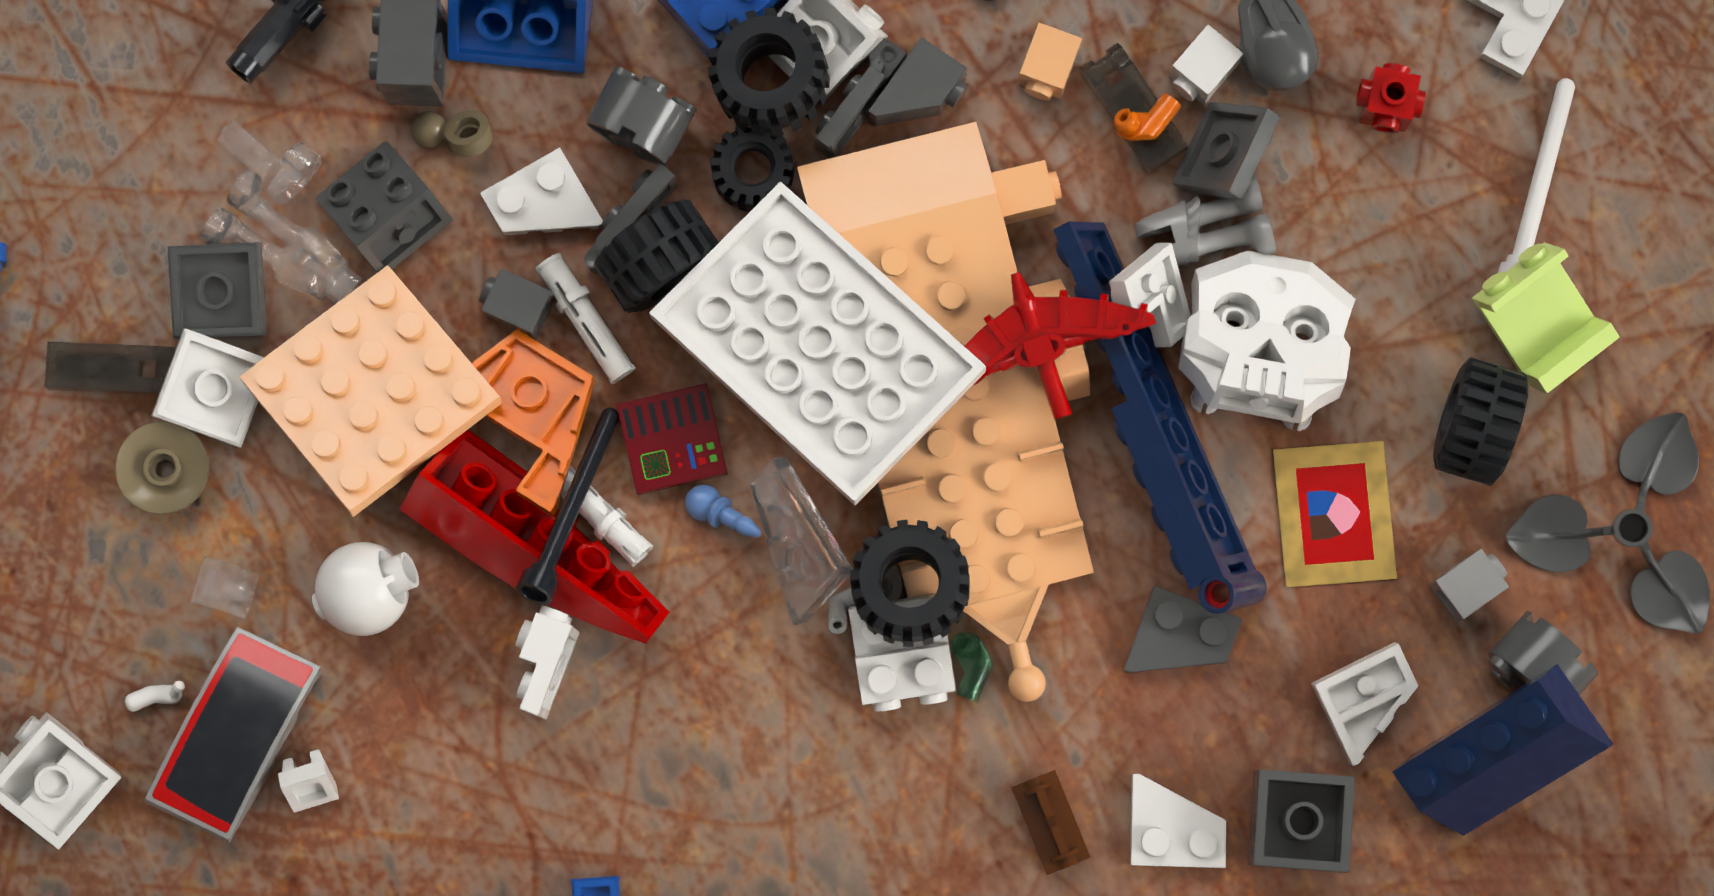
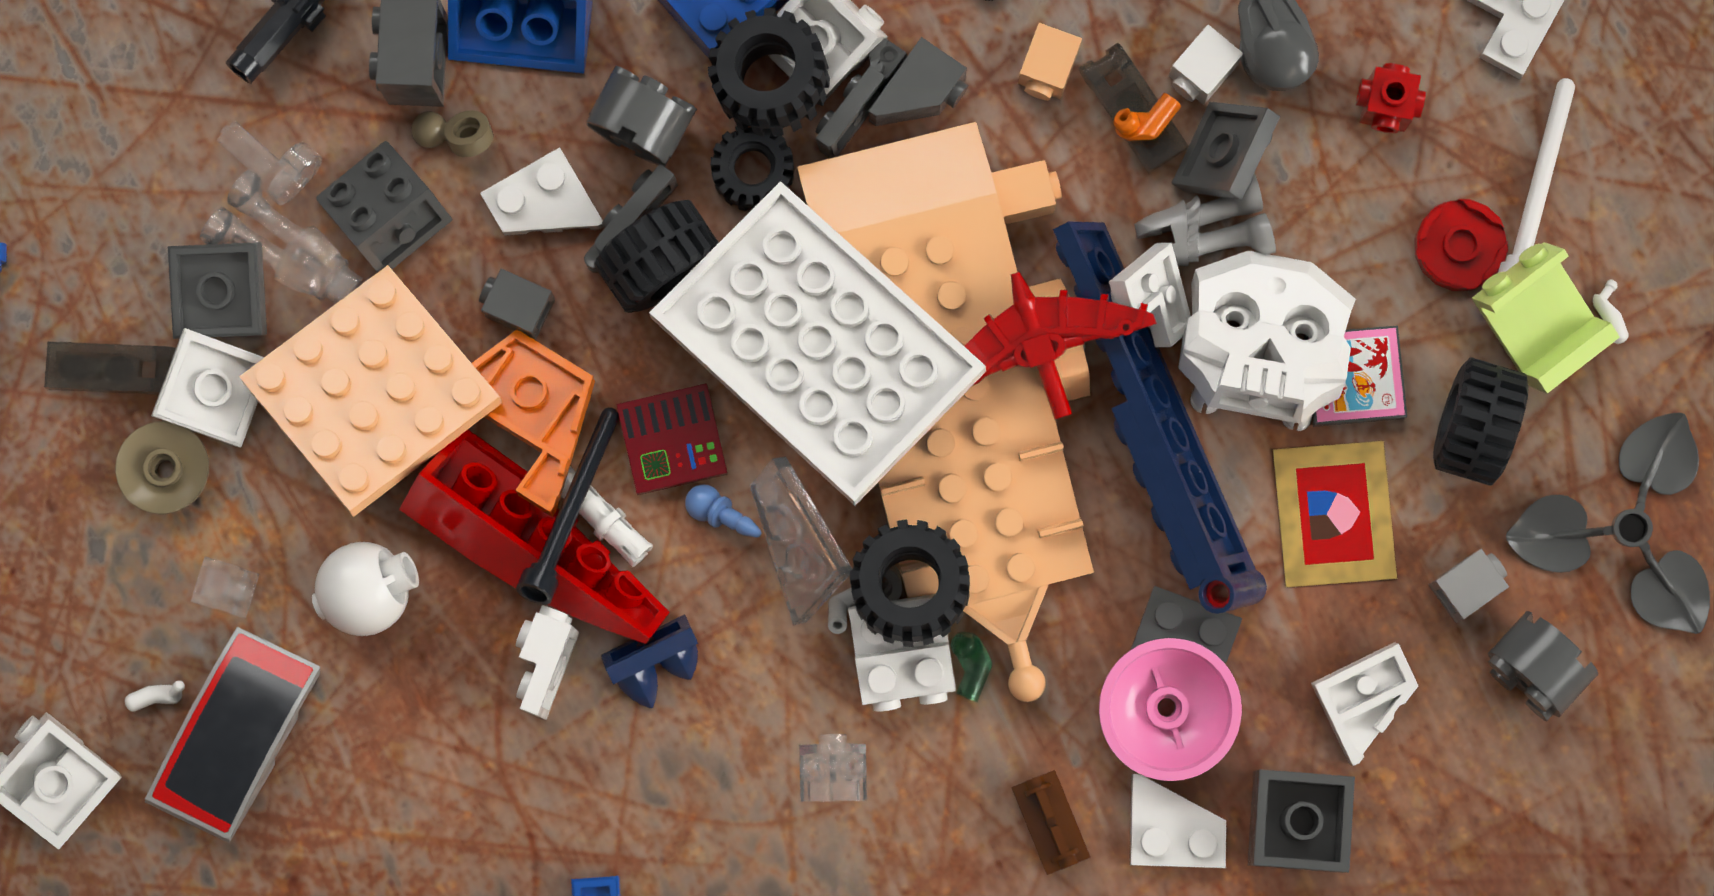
white tile [278,749,339,813] -> none
white pin [535,253,636,384] -> none
dark blue slope [1392,664,1613,836] -> none
none -> dark blue tile [601,614,698,708]
none -> clear brick [799,734,867,802]
none -> bright pink hat [1099,638,1242,781]
none -> tile [1304,326,1407,427]
none -> red tile [1414,199,1508,291]
none -> white piece [1592,280,1629,344]

